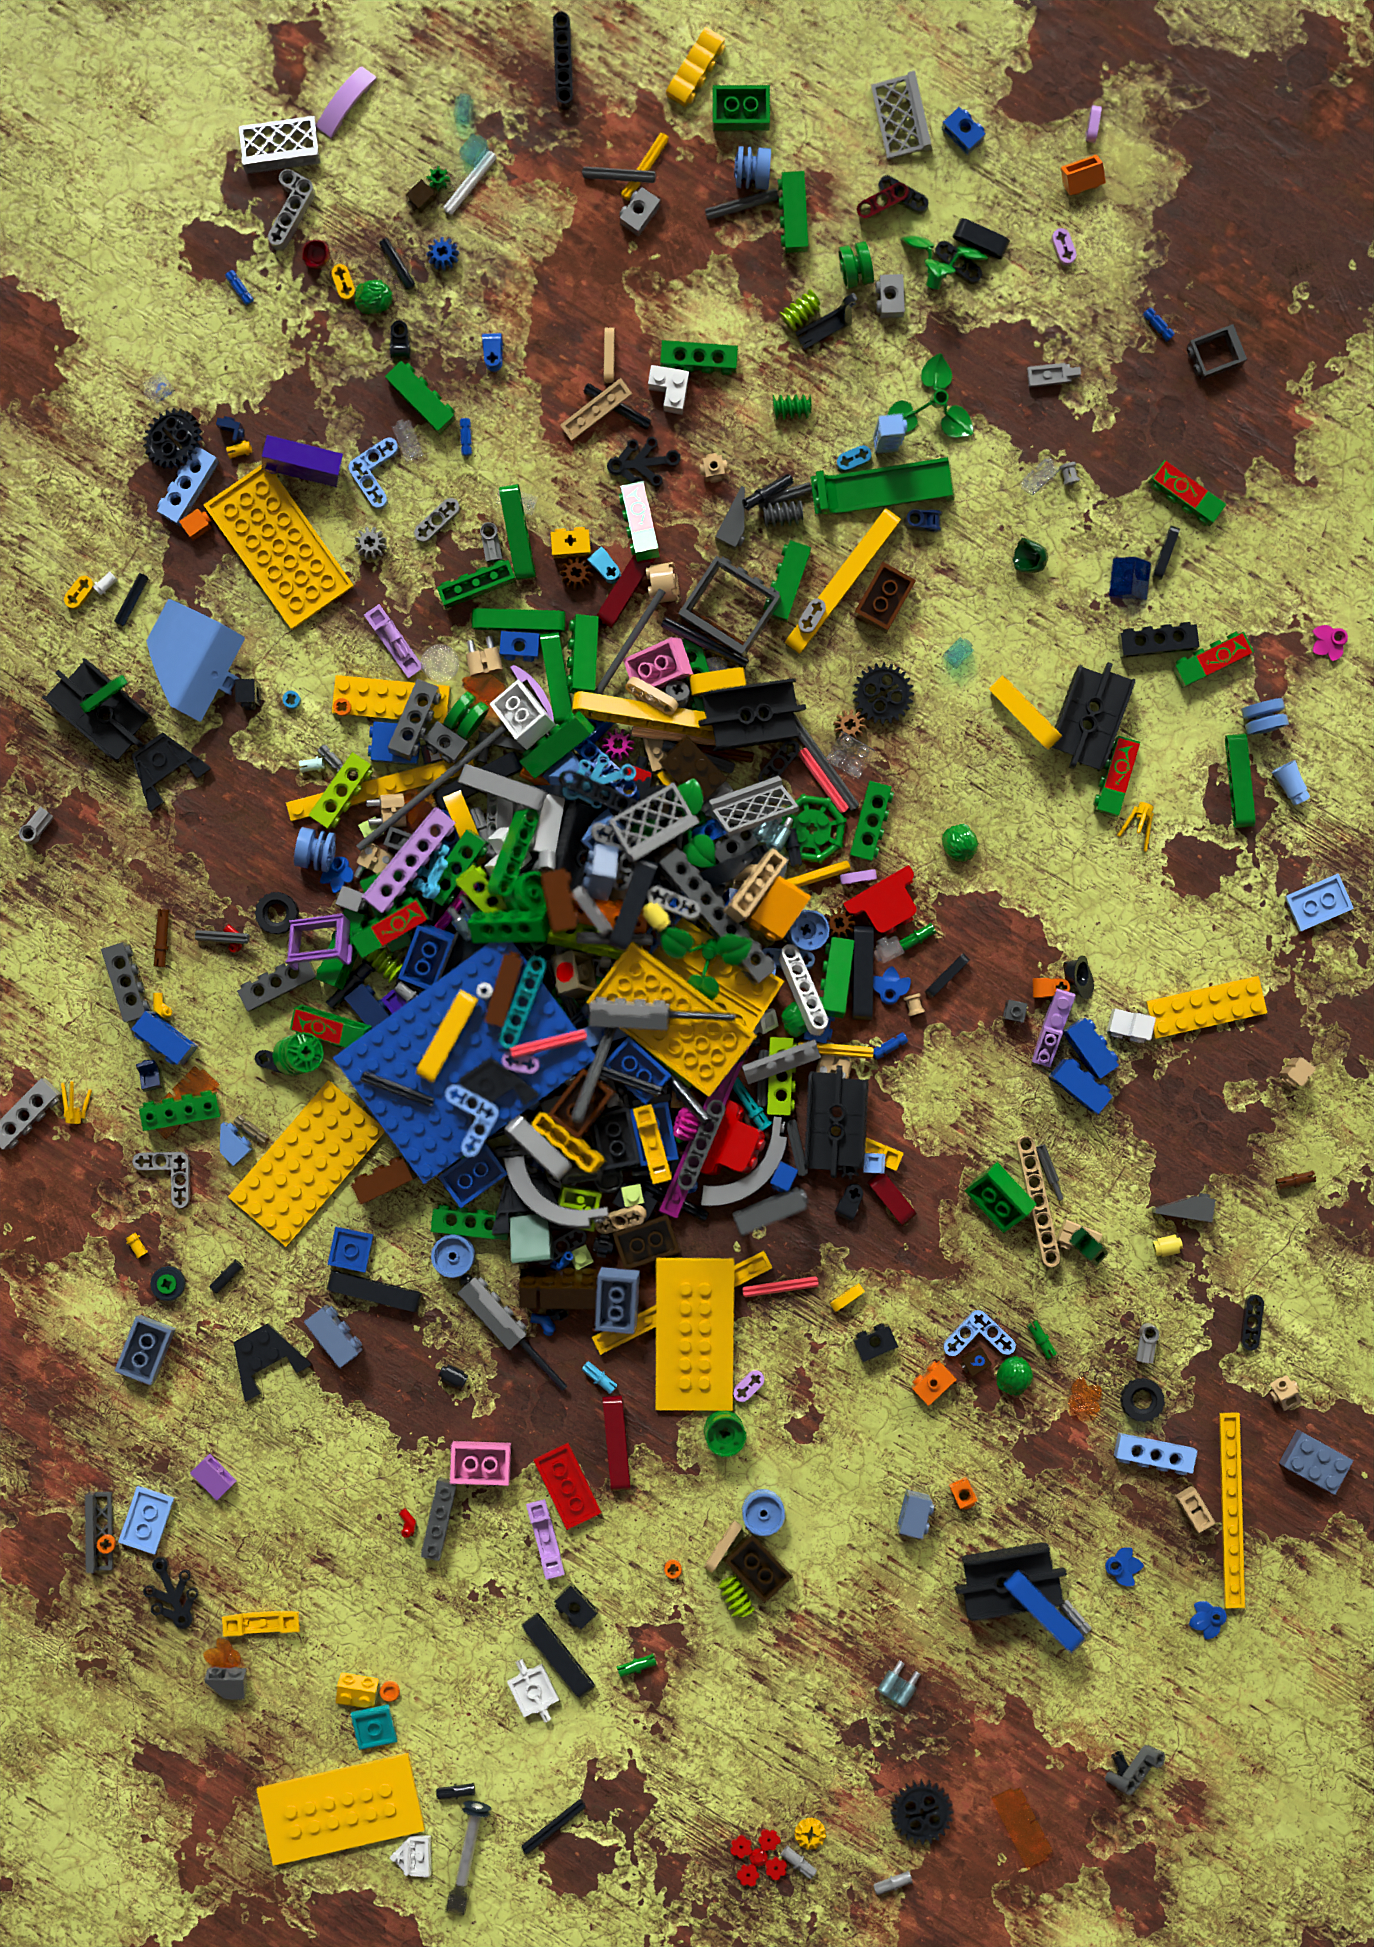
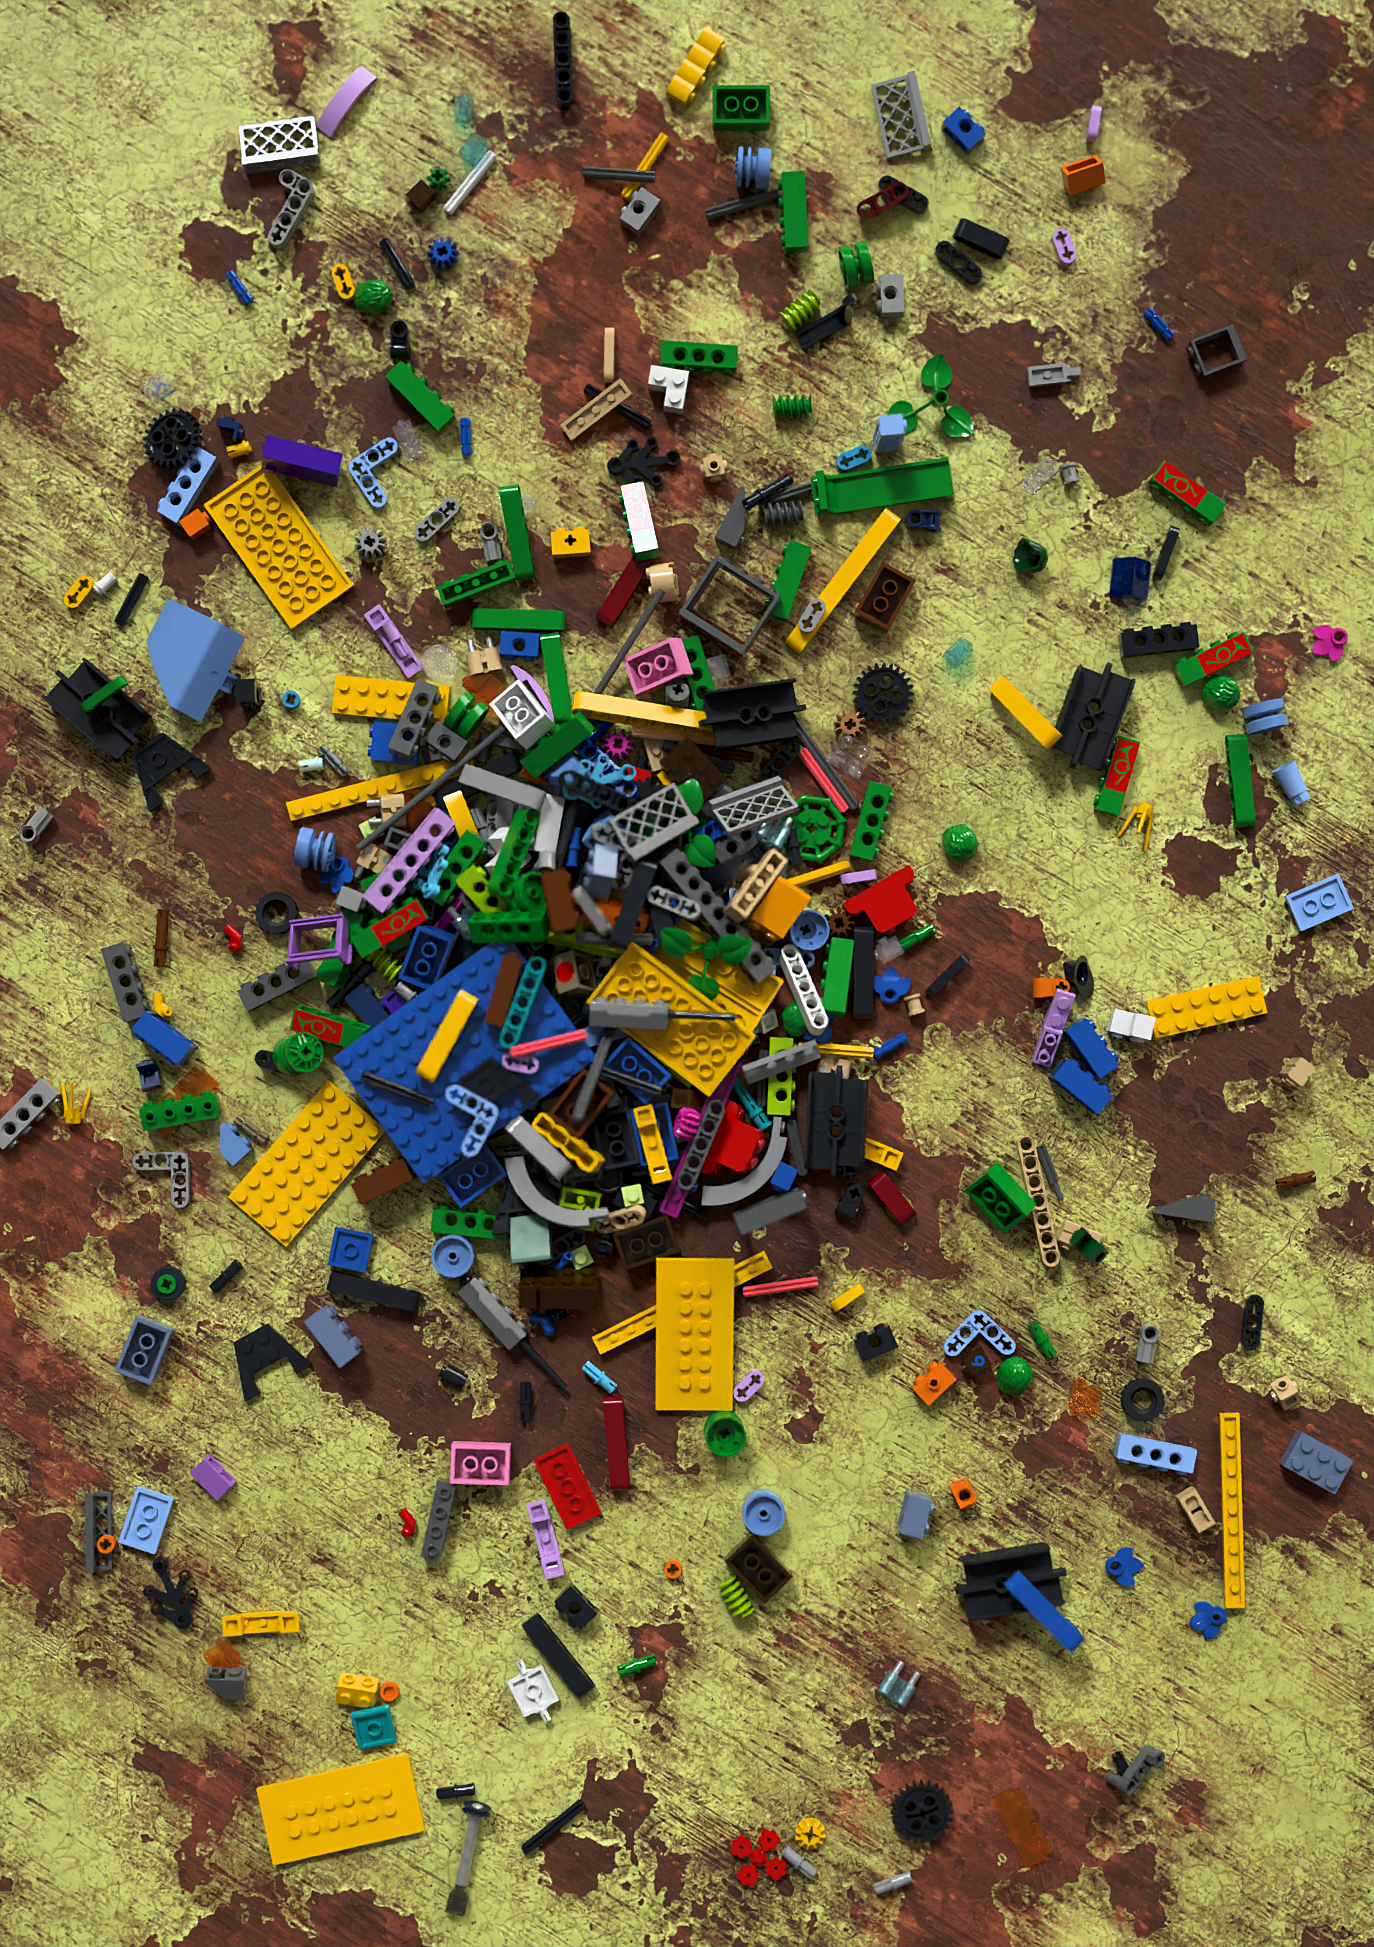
yellow pin [126,1233,148,1258] -> none
dark grey axle [195,930,250,944] -> none
dark red hair [302,239,331,269] -> none
lime brick [309,752,373,830] -> none
orange bush [333,698,352,716] -> none
white slope [389,1835,431,1877] -> none
white pin [477,983,493,999] -> none
blue piece [482,333,503,372] -> none
reddish brown gear [560,557,593,591] -> none
green brick [566,614,598,694] -> none
medium azure piece [587,546,621,584] -> none
sand blue brick [595,1267,640,1334] -> none
tan beam [625,677,678,715] -> none
light yellow brick [642,902,670,932] -> none
black axle [661,617,749,669] -> none
black pin [667,1076,712,1126] -> none
yellow beam [689,667,746,696] -> none
tan beam [704,1520,742,1573] -> none
light blue plate [863,1153,885,1174] -> none
green plant [900,236,989,289] -> none
dark grey brick [1002,1000,1027,1023] -> none
light grey axle [1060,1600,1091,1635] -> none
light yellow brick [1153,1234,1183,1257] -> none
none -> black axle [518,1381,533,1421]
none -> blue pin [565,827,582,867]
none -> green hair [1202,675,1241,710]

